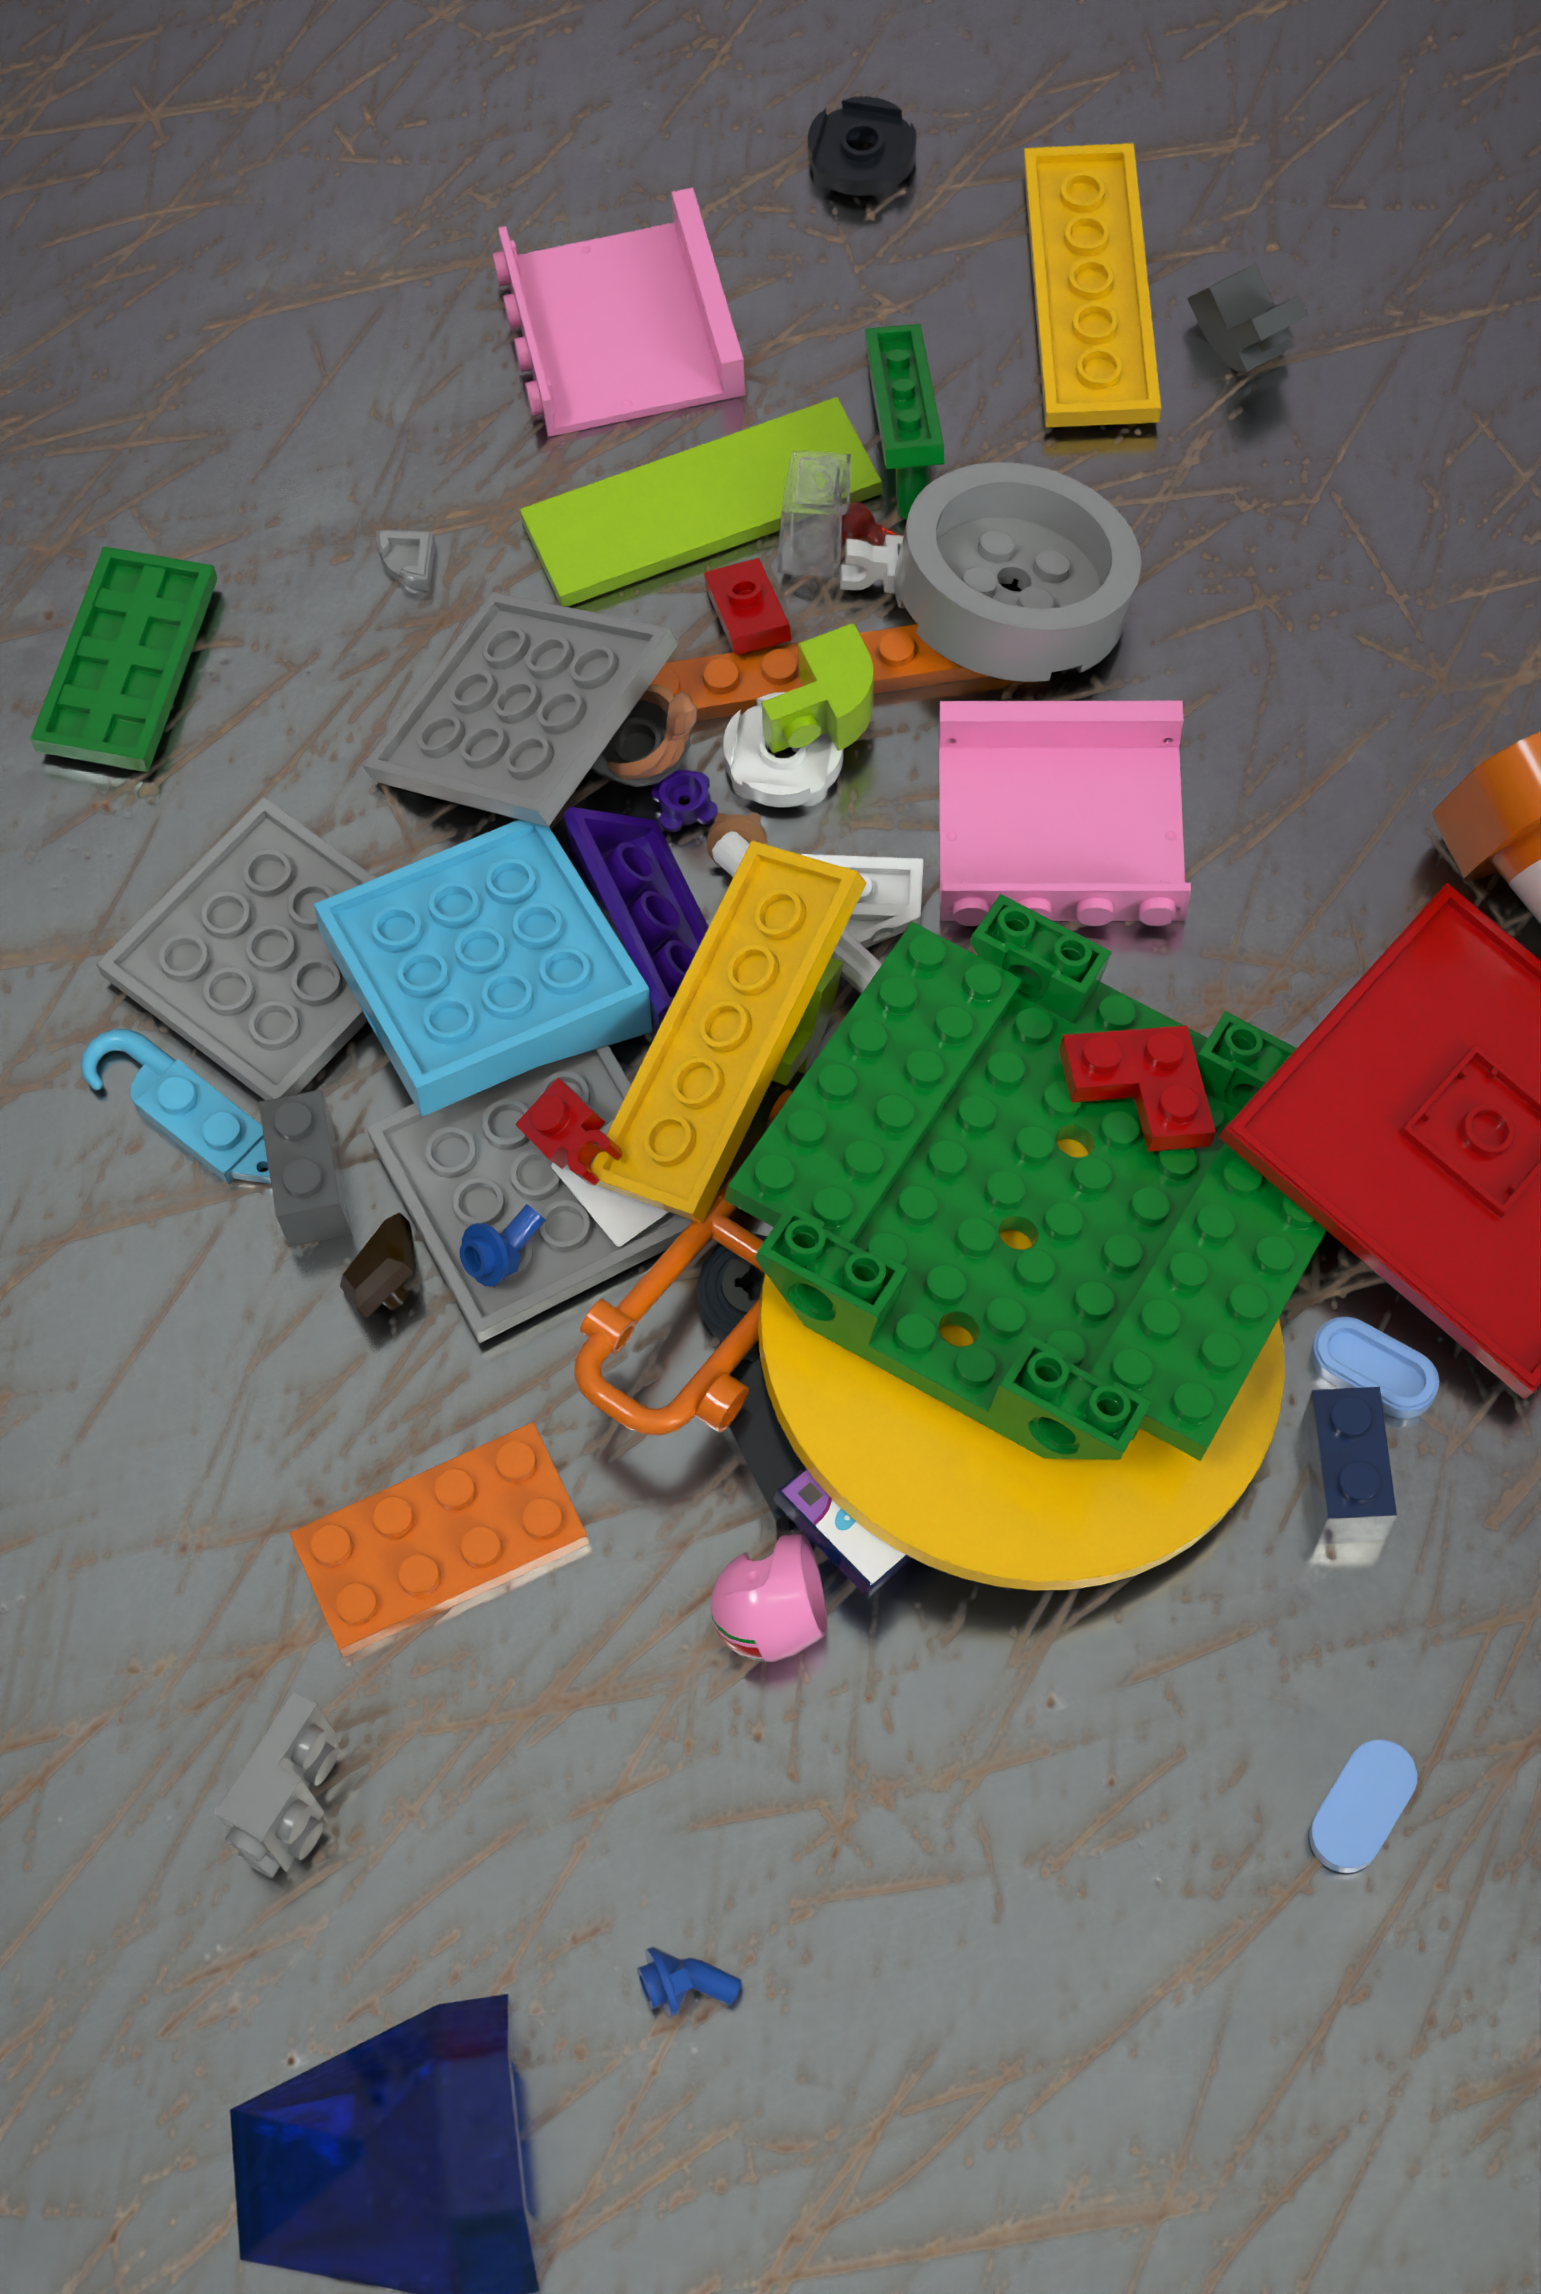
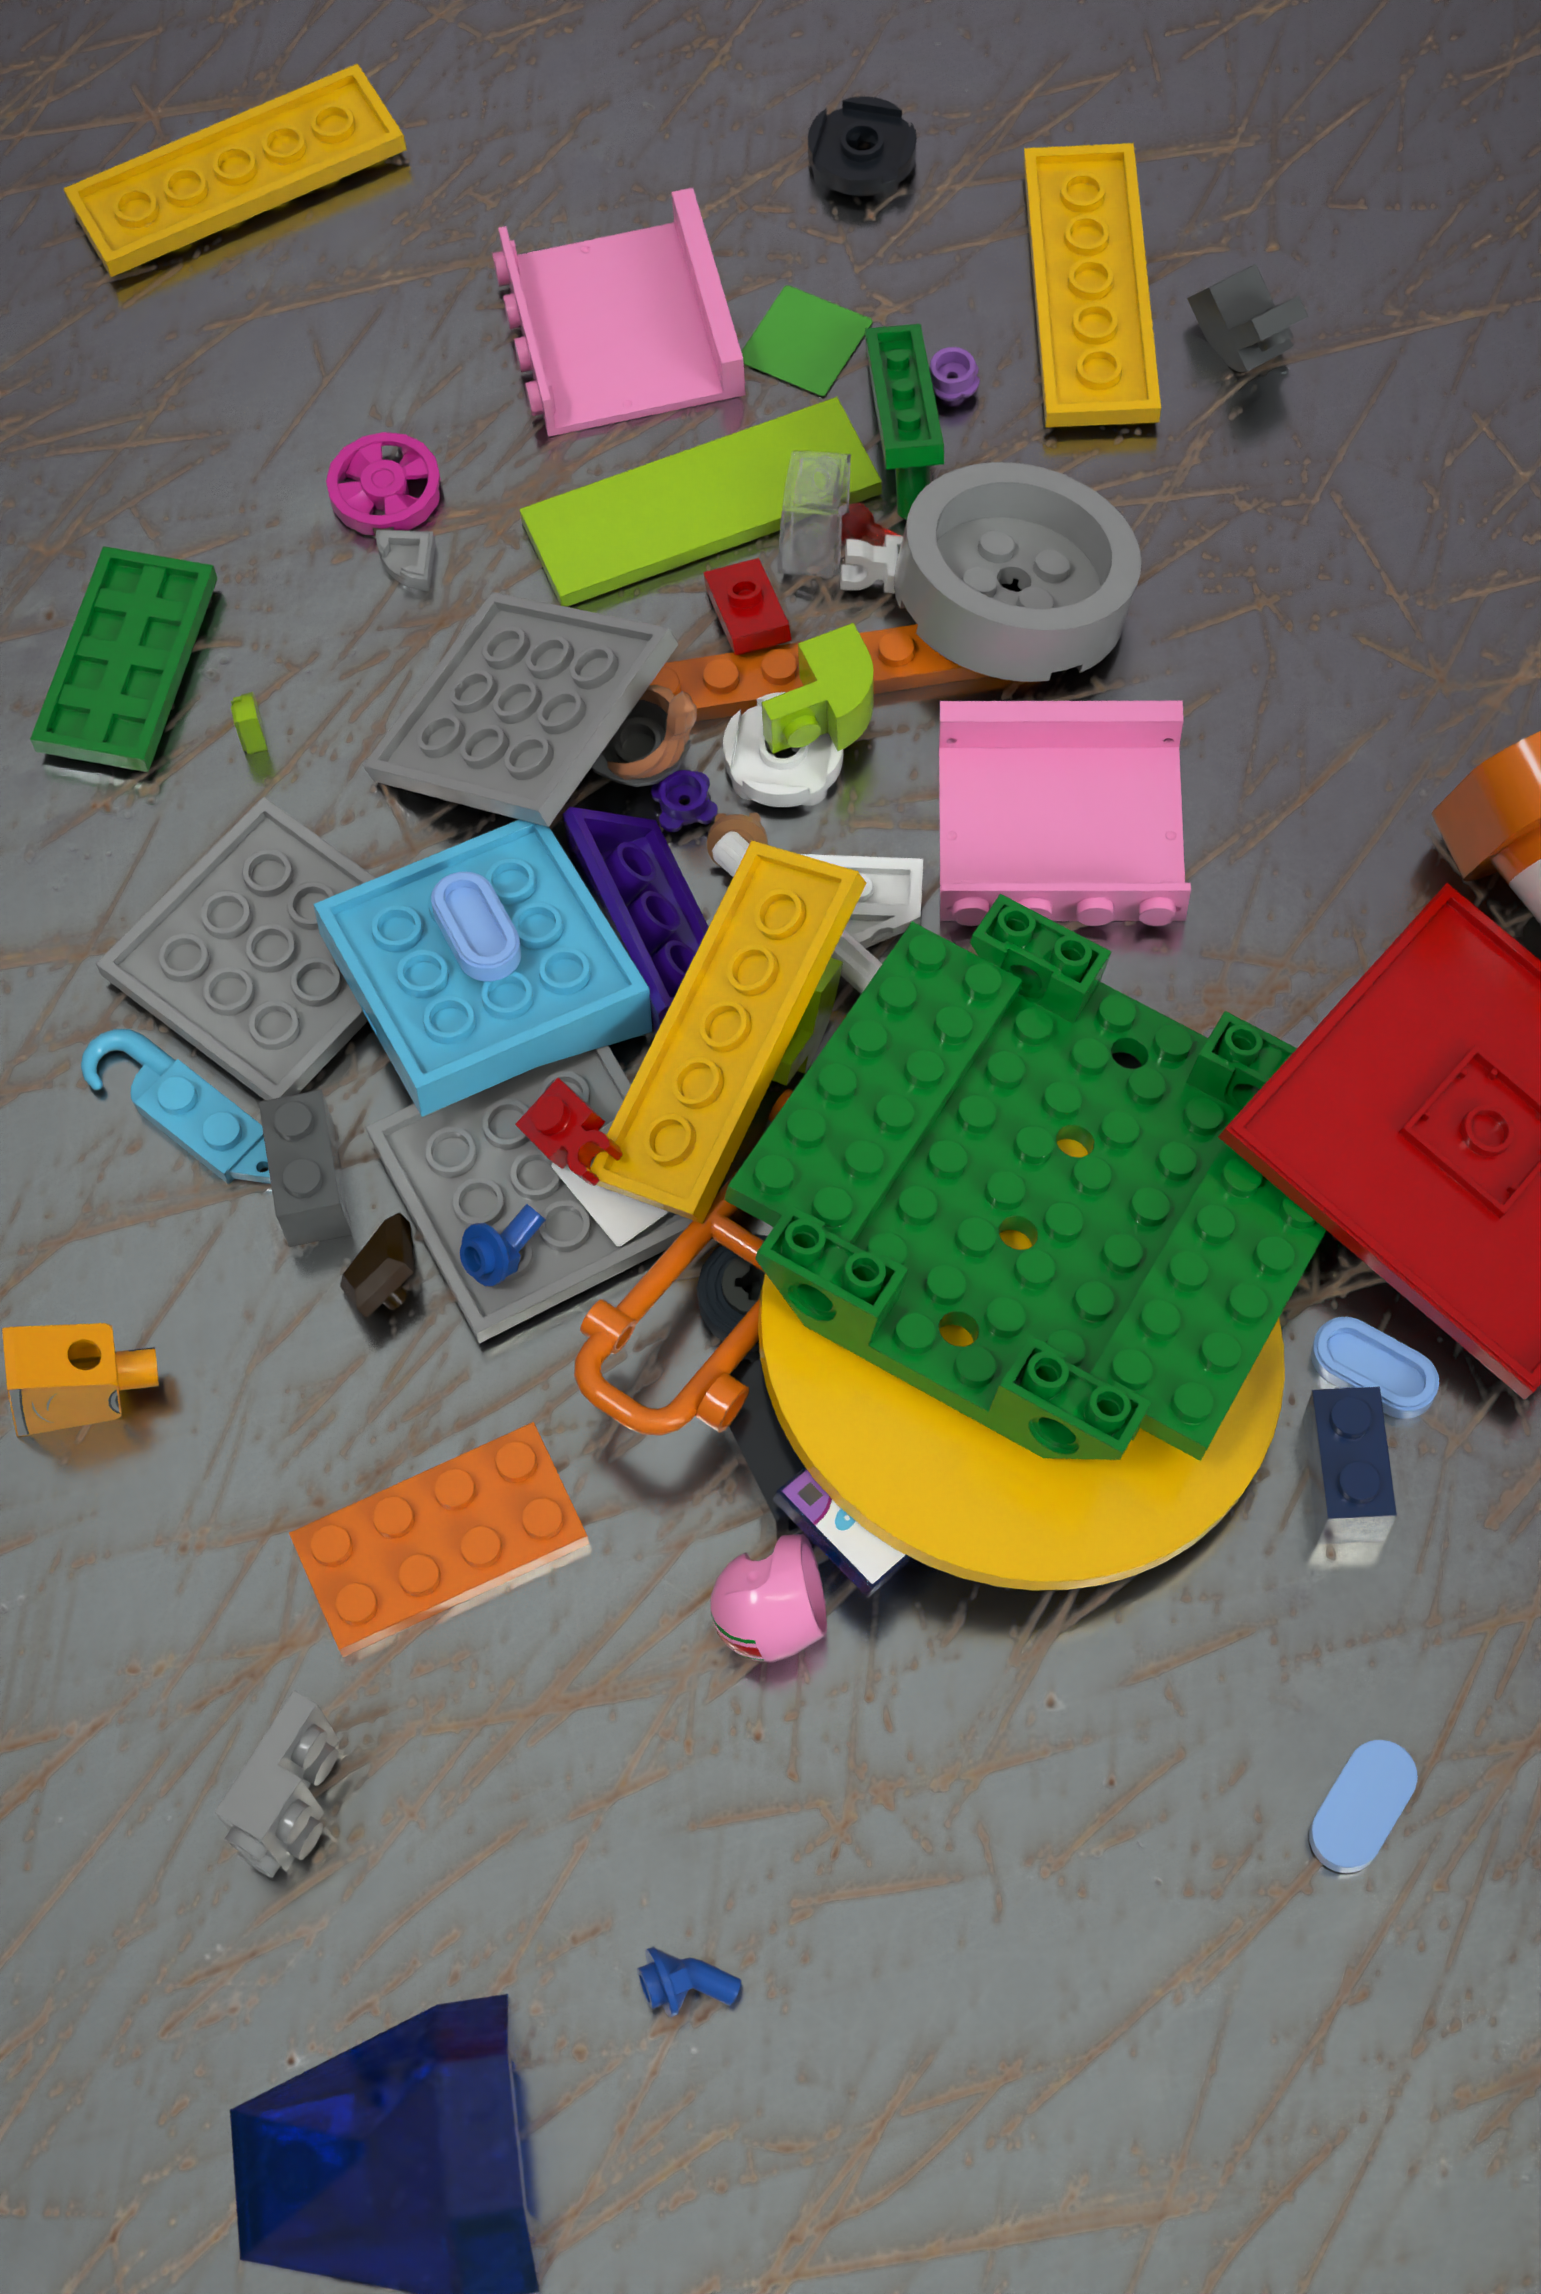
red plate [1059,1026,1216,1152] -> none
none -> light orange torso [2,1323,159,1437]
none -> yellow plate [63,63,407,277]
none -> lime tile [231,692,268,754]
none -> dark pink piece [326,432,441,536]
none -> light blue tile [431,872,521,981]
none -> bright green sticker [741,285,873,396]
none -> medium lavender plate [929,347,980,401]

